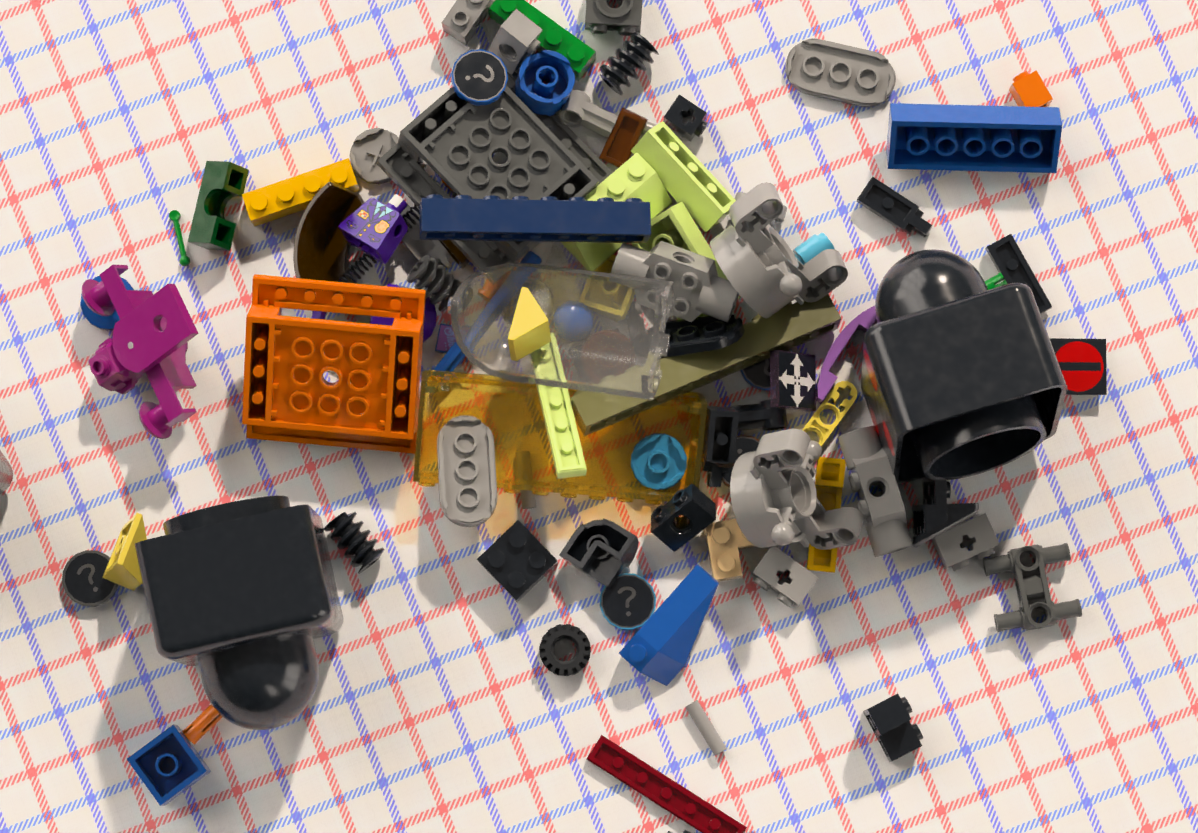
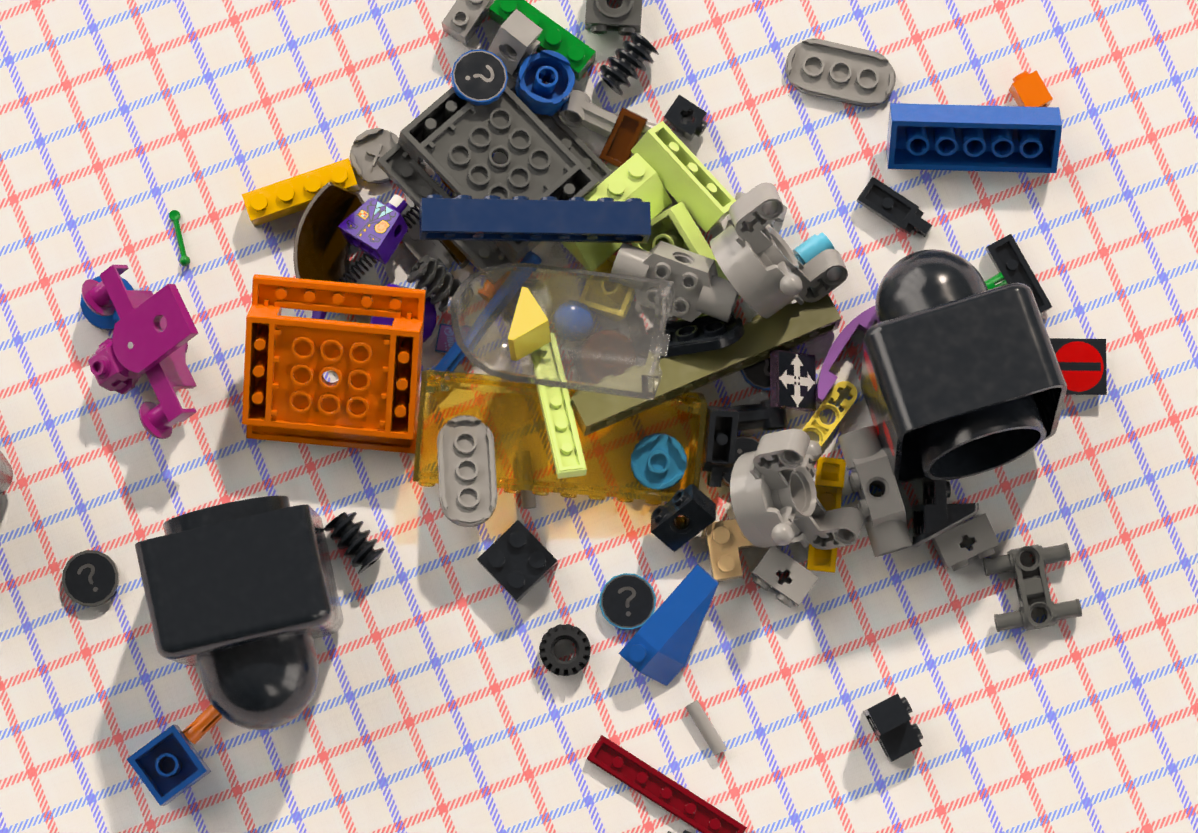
light yellow slope [102,513,147,591] -> none
dark green arch [188,161,249,251] -> none
black brick [559,518,639,589] -> none

